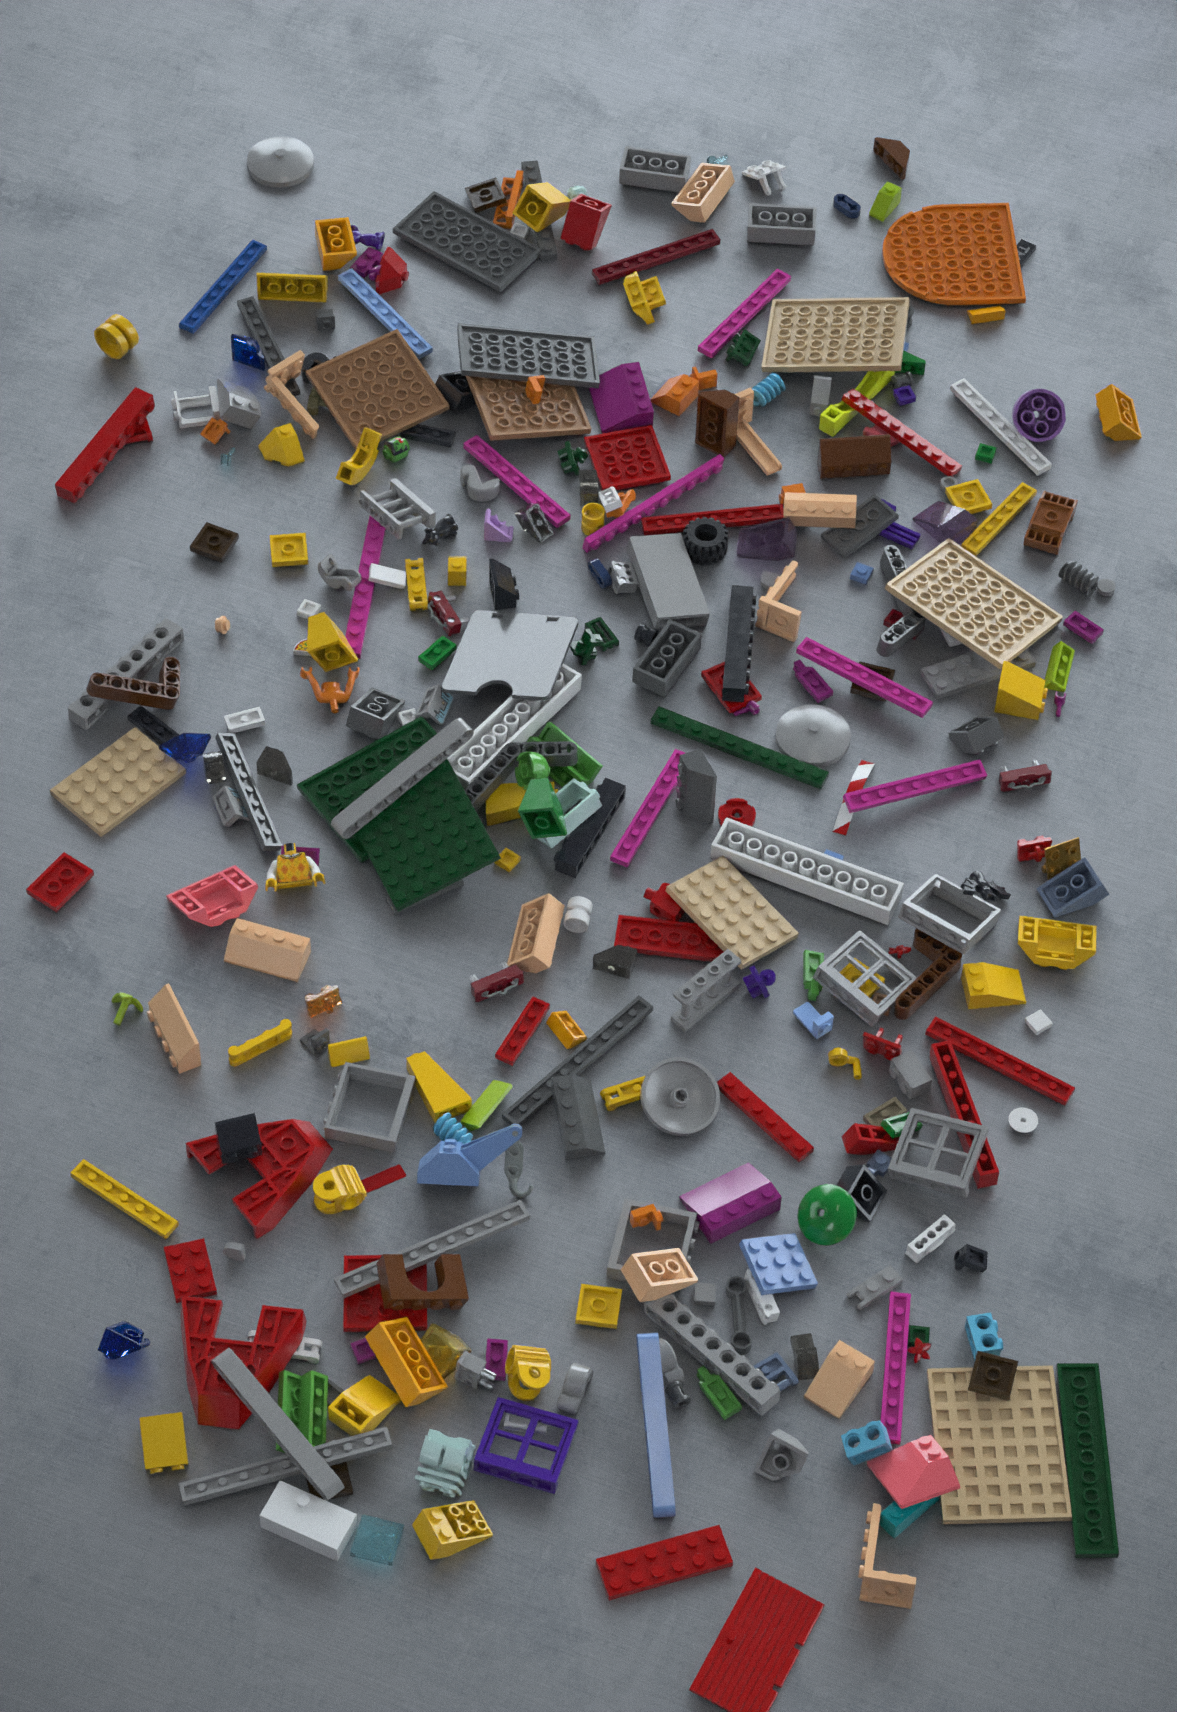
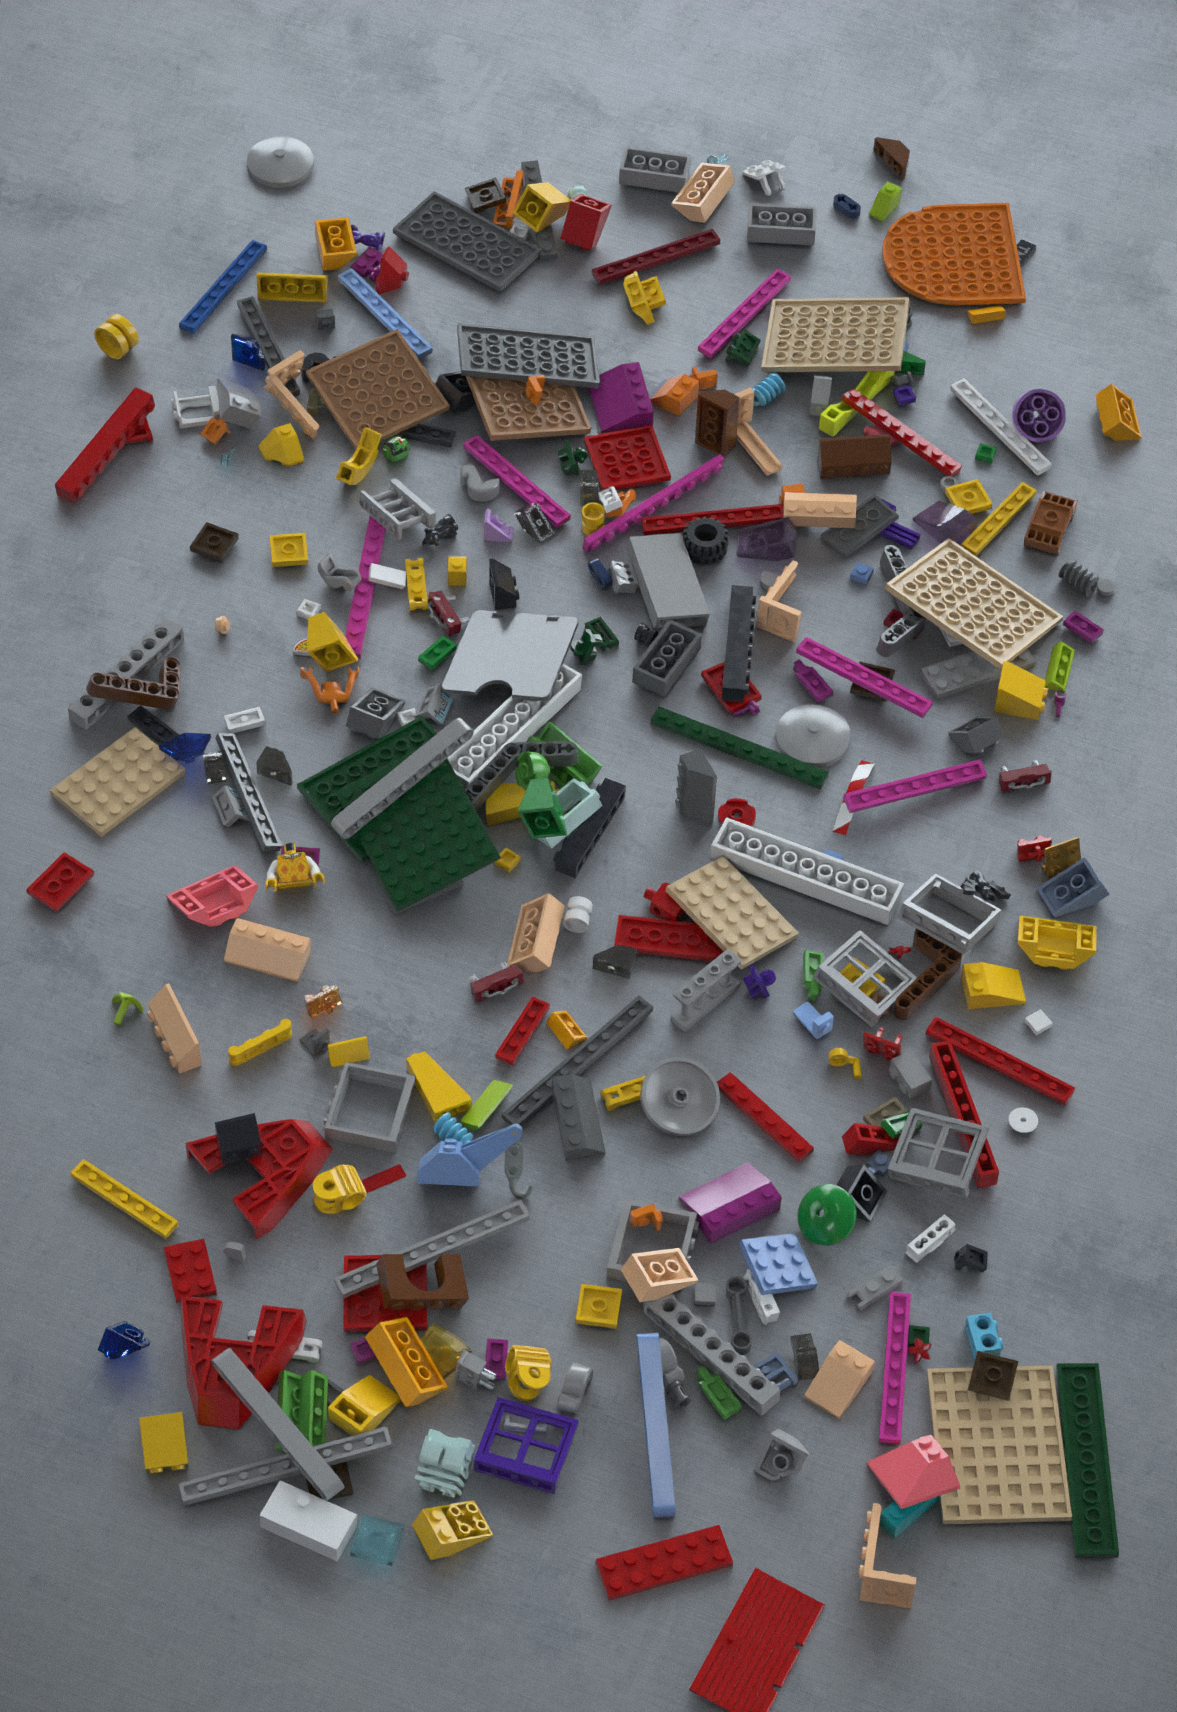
dark pink plate [610,749,685,867] -> none
medium azure brick [841,1420,893,1465] -> none

